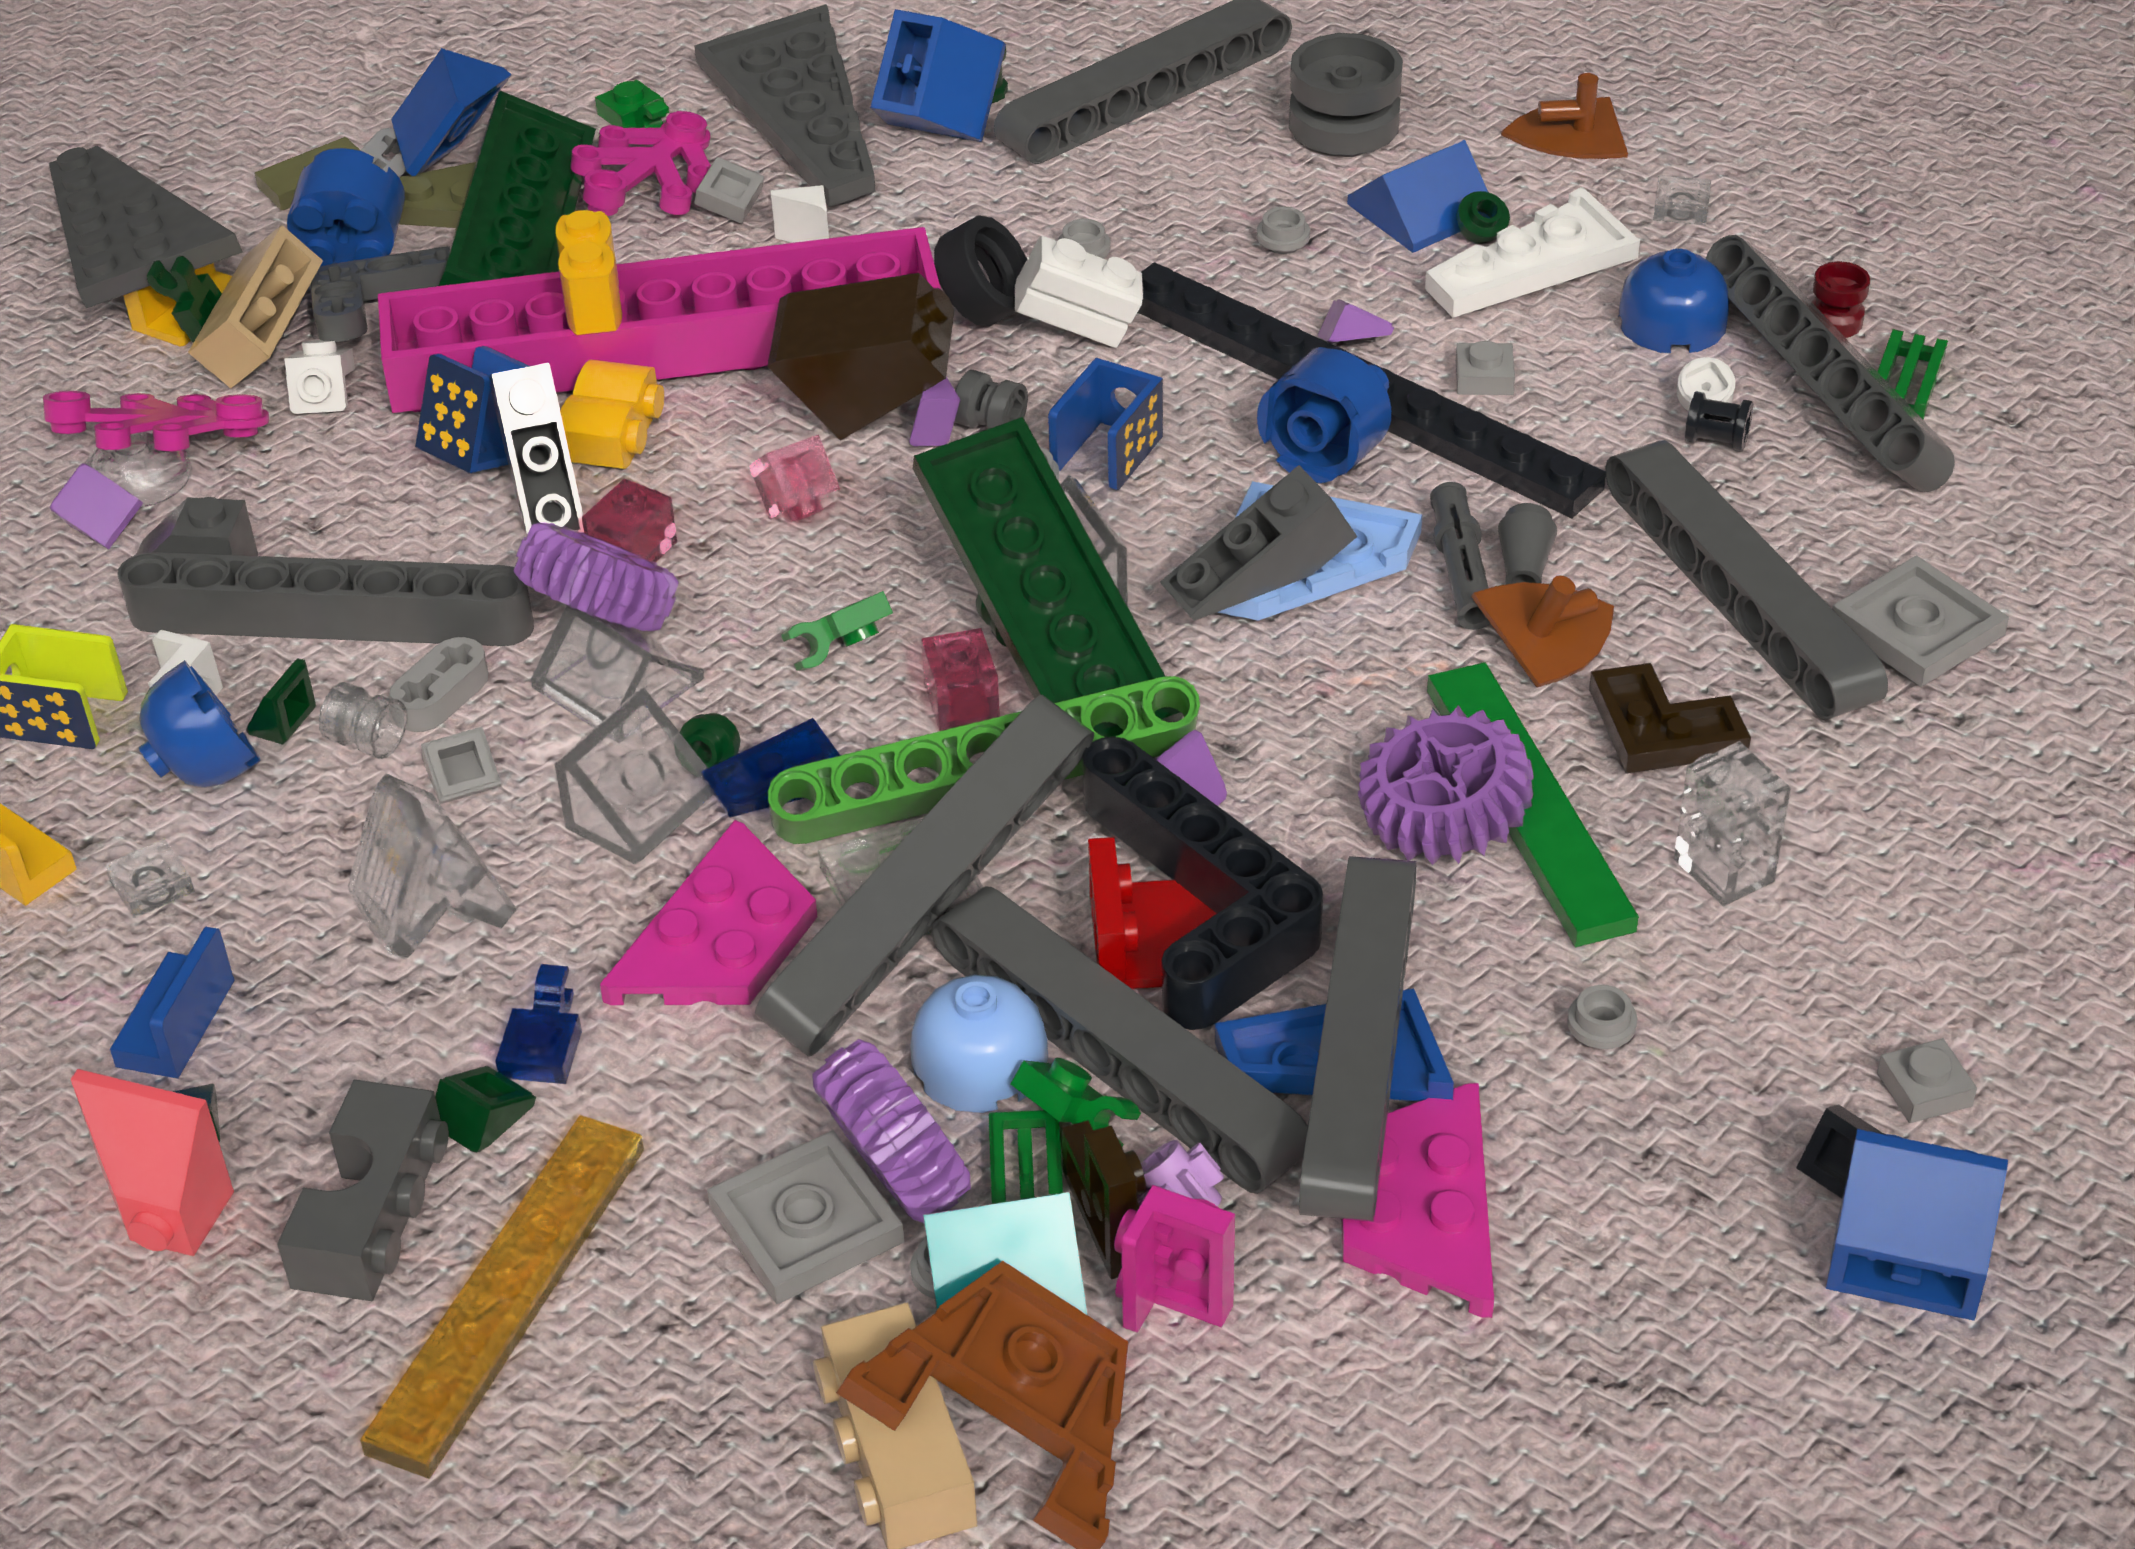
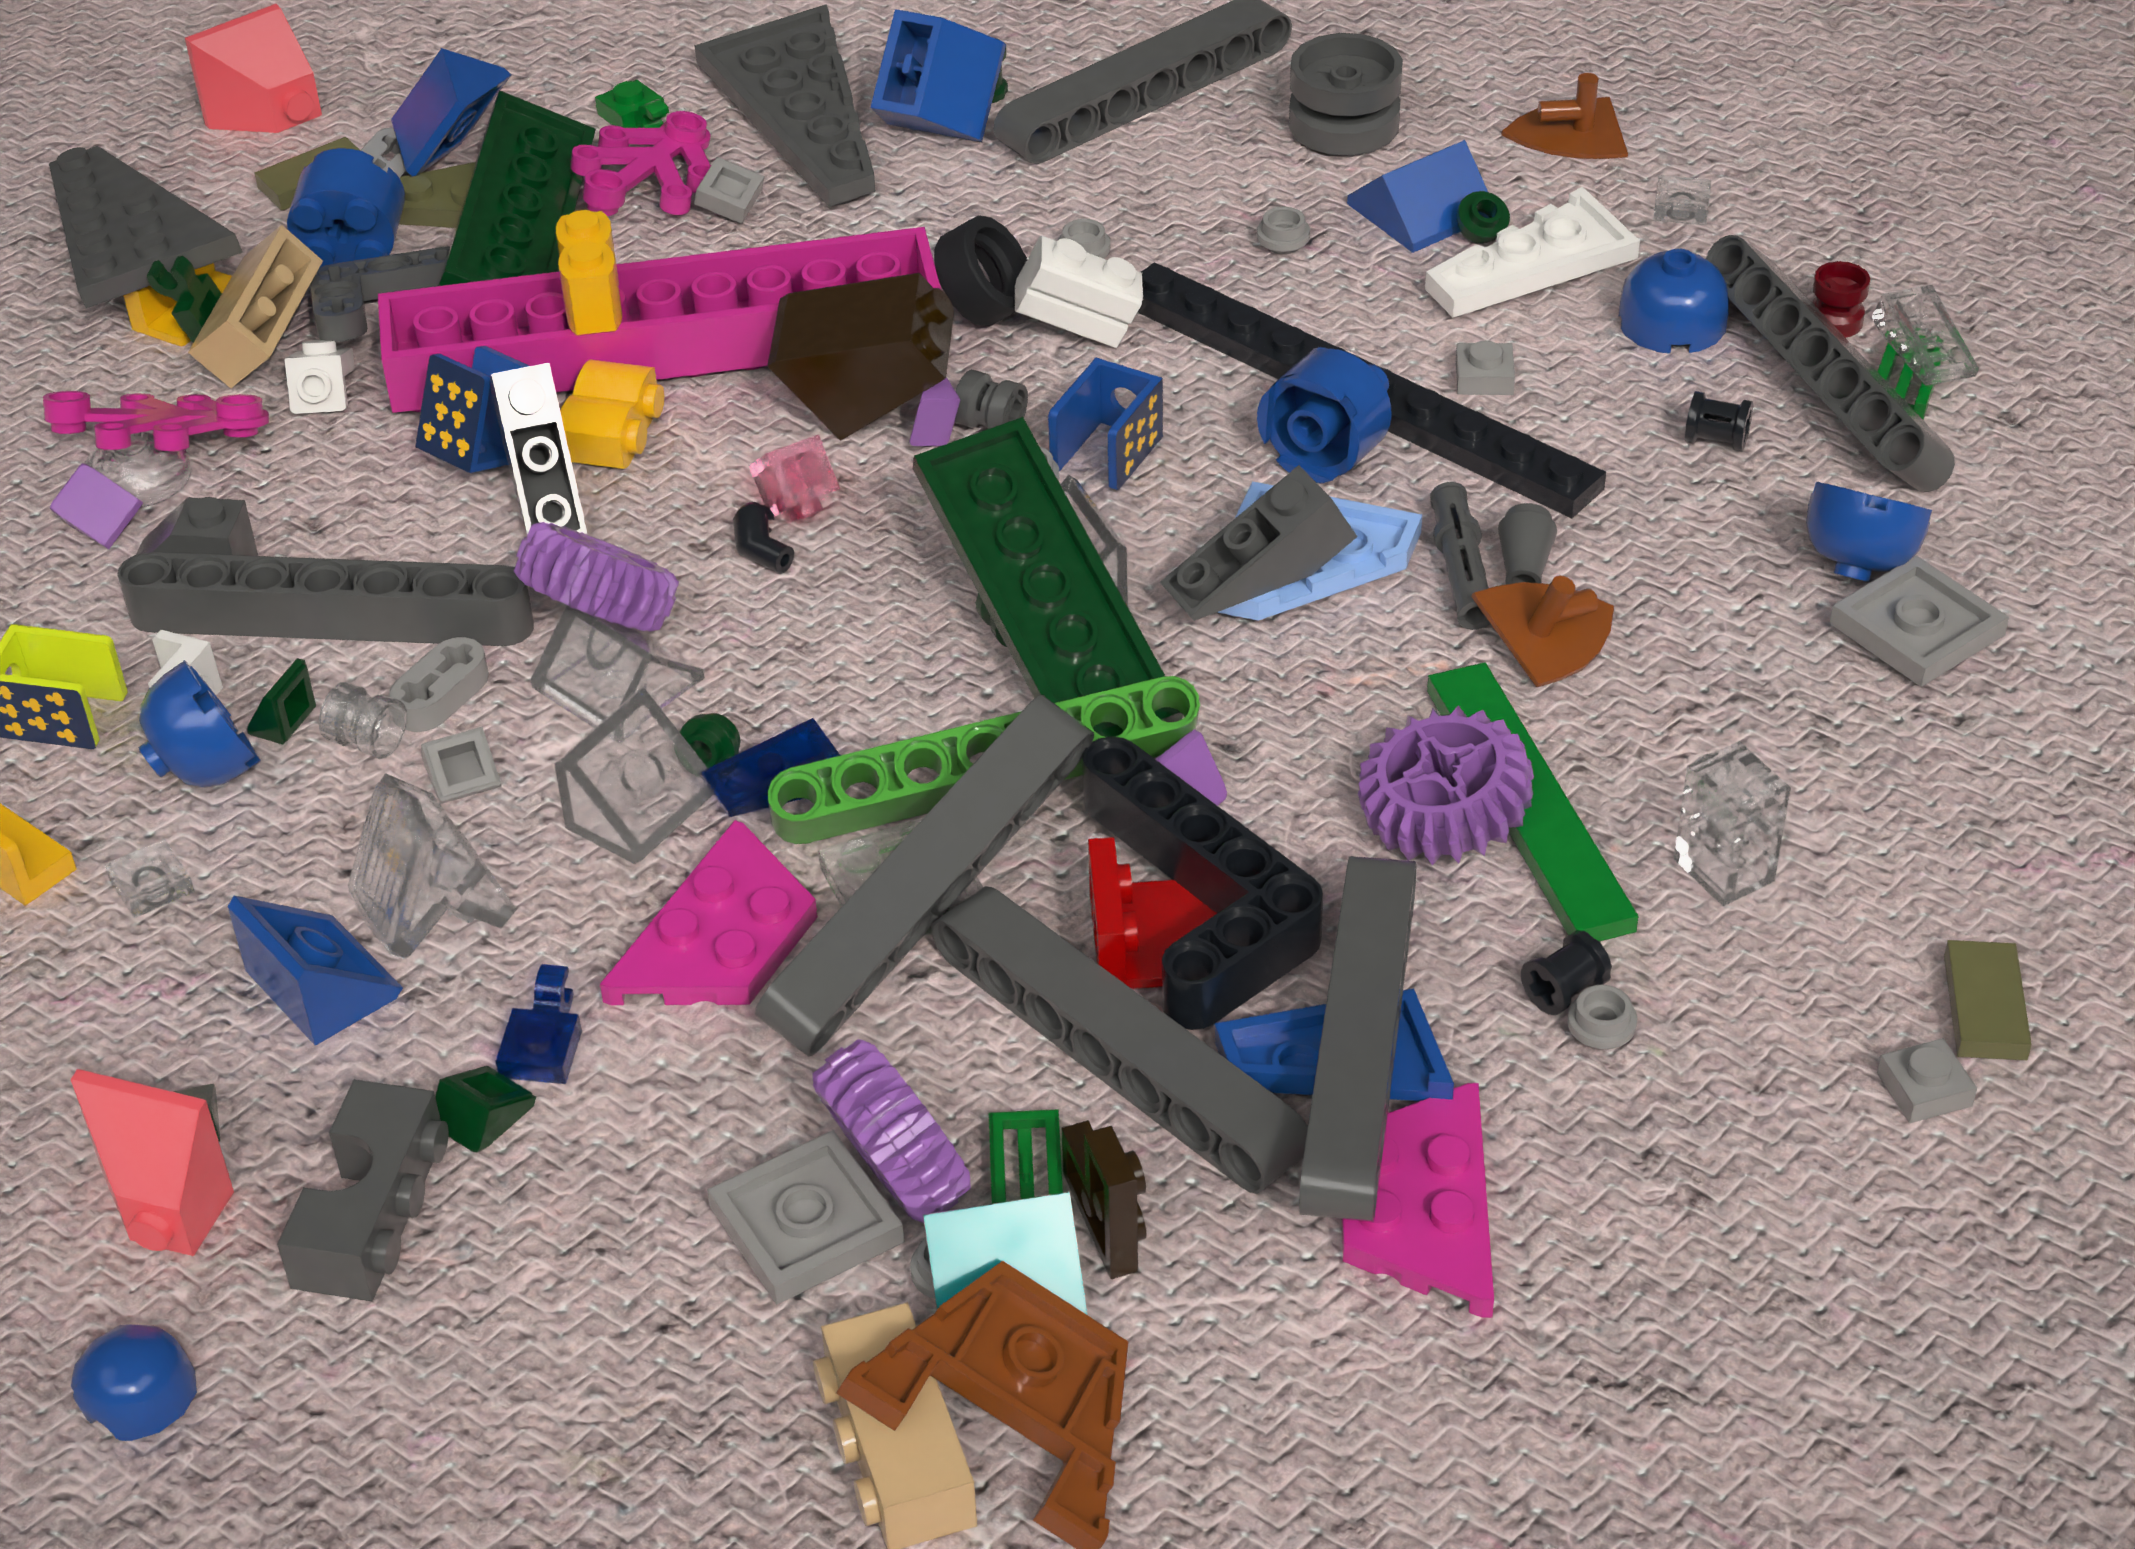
blue panel [110,926,235,1079] -> none
clear yellow tile [360,1115,644,1479] -> none
clear pink brick [581,479,677,563] -> none
white slope [770,185,829,243] -> none
plate [781,591,893,671] -> none
light blue cylinder [910,975,1048,1113] -> none
clear pink brick [921,628,1000,731] -> none
green plate [1011,1058,1141,1147] -> none
dark pink bracket [1114,1185,1235,1333] -> none
lavender gear [1137,1140,1224,1206] -> none
medium lavender slope [1318,299,1394,342] -> none
dark brown plate [1589,663,1751,774] -> none
dark grey beam [1605,440,1888,720] -> none
white tile [1677,357,1735,412] -> none
black tile [1796,1104,1884,1198] -> none
slope [1826,1129,2008,1321] -> none
none -> blue hair [71,1324,197,1441]
none -> coral slope [185,4,322,133]
none -> blue slope [227,895,403,1046]
none -> black arm [733,502,794,574]
none -> black bush [1521,930,1612,1015]
none -> blue cylinder [1806,482,1932,582]
none -> clear slope [1872,285,1979,386]
none -> olive tile [1944,940,2032,1061]

